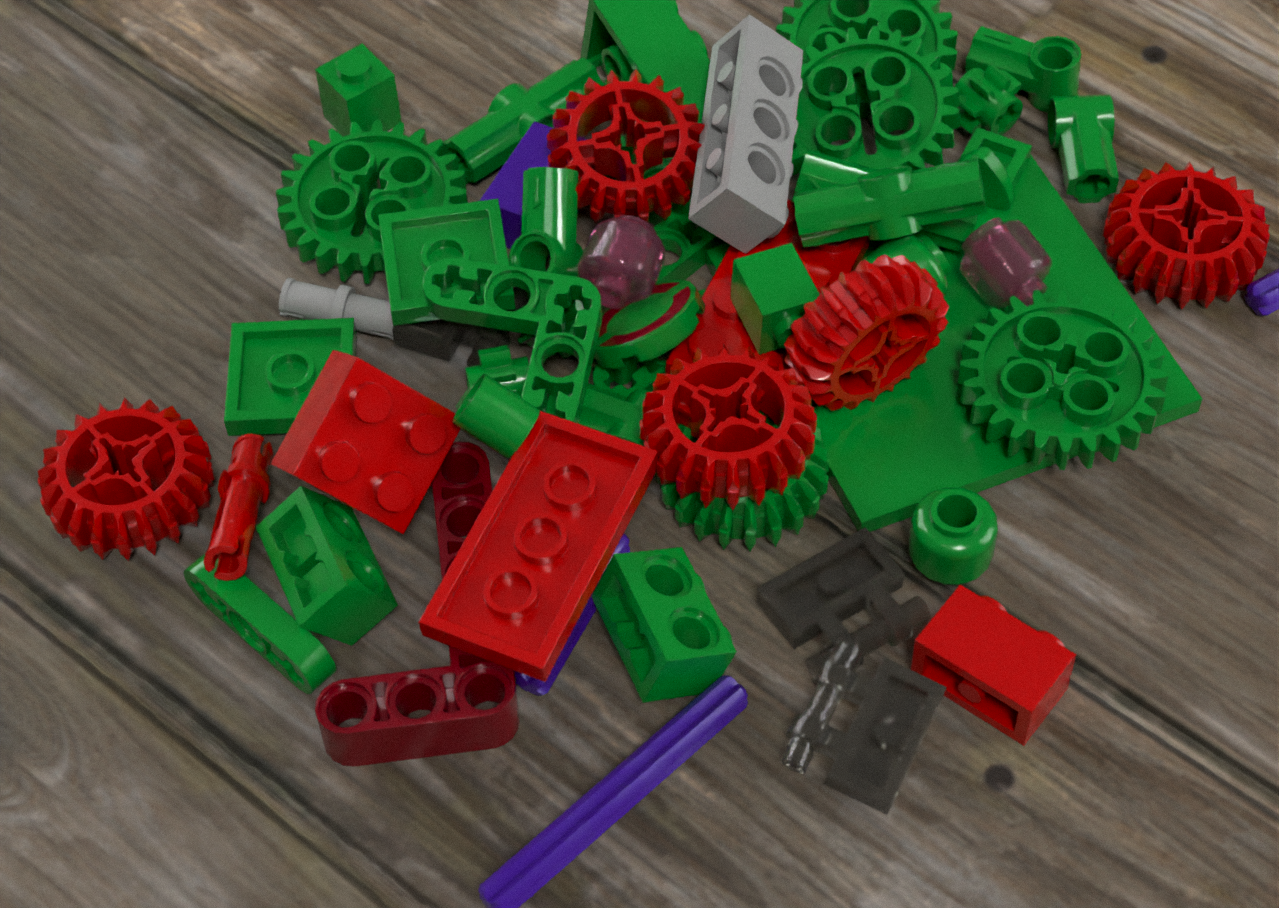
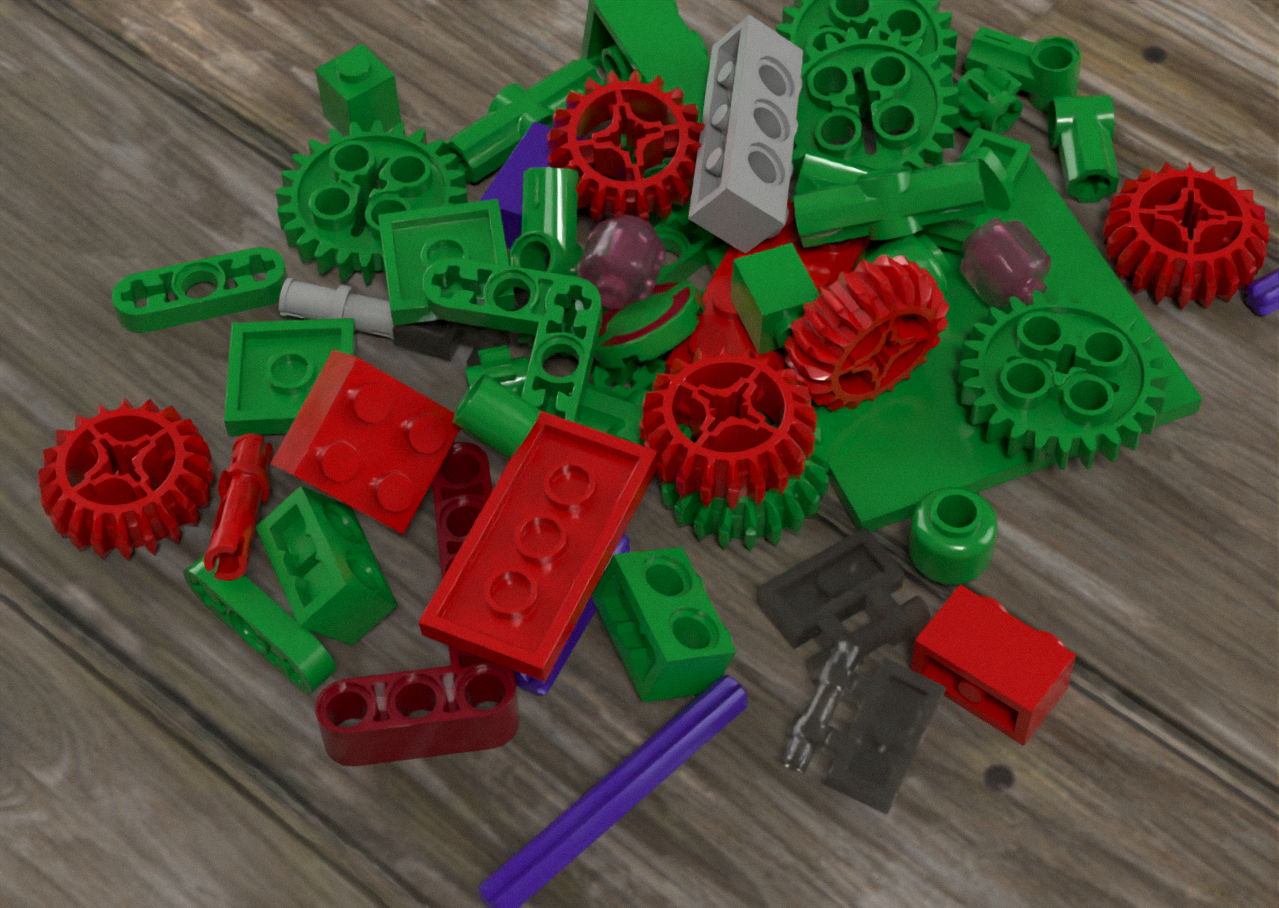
none -> green beam [112,247,288,333]

